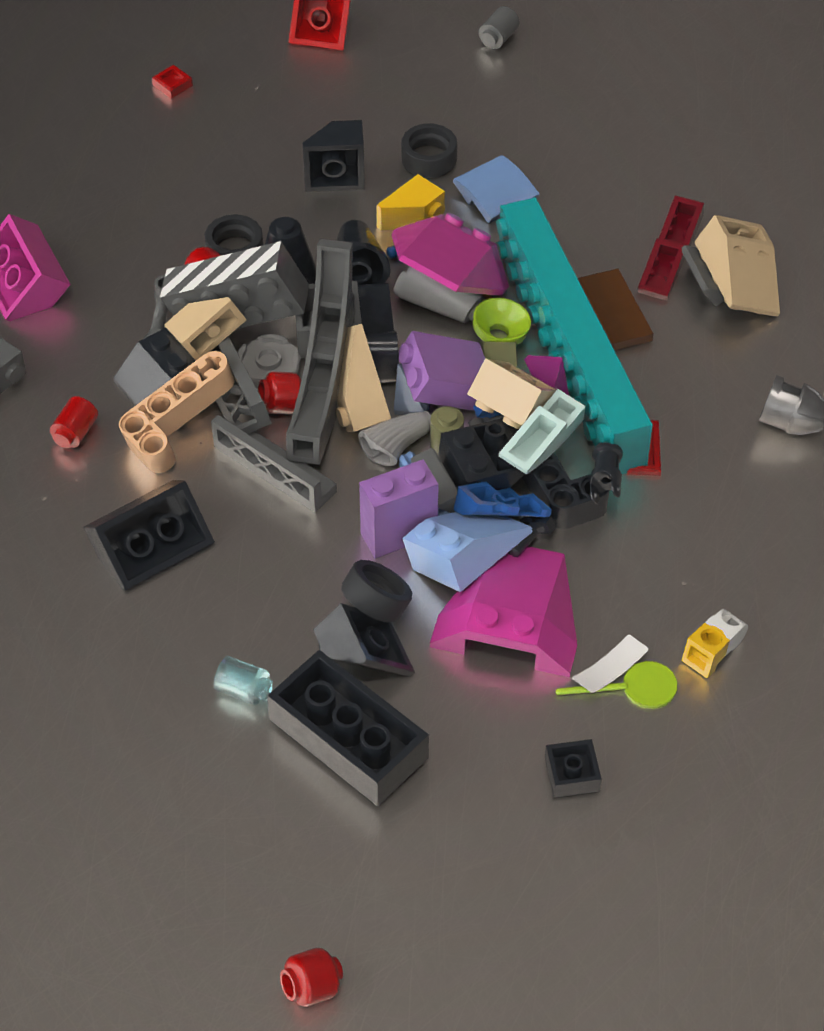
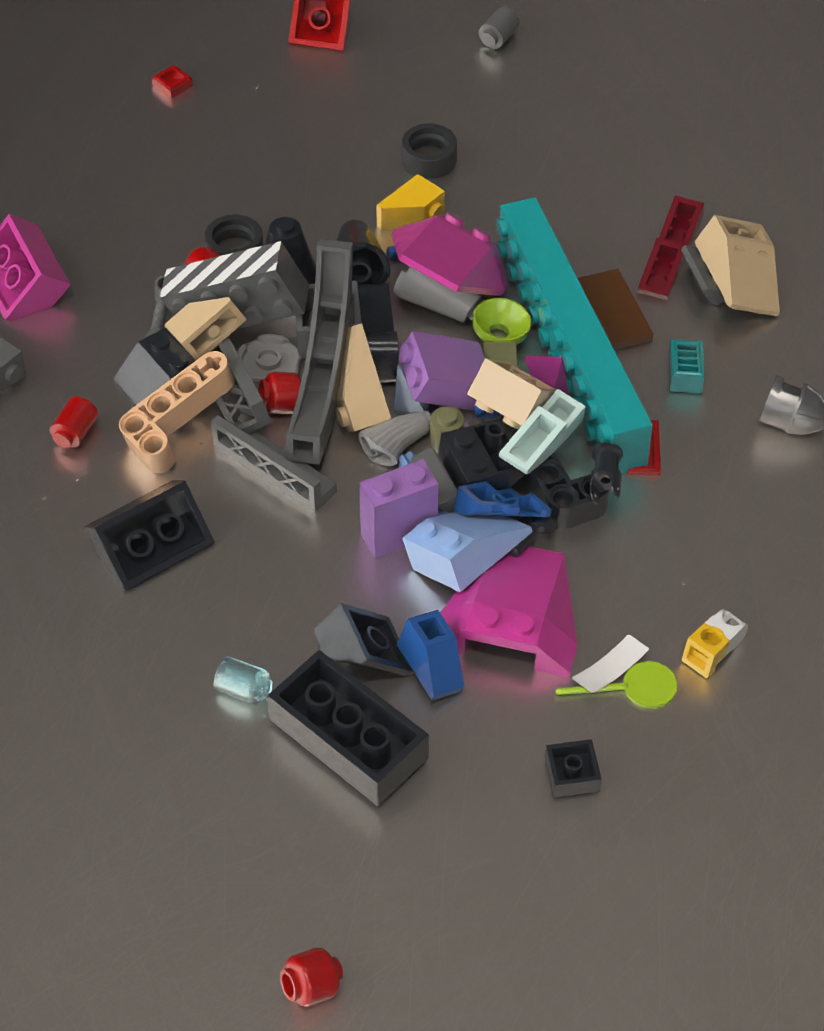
black slope [302,120,365,192] -> none
black tyre [341,560,413,622] -> none
medium blue slope [453,155,539,224] -> none
none -> blue slope [397,610,464,700]
none -> teal slope [670,339,705,393]

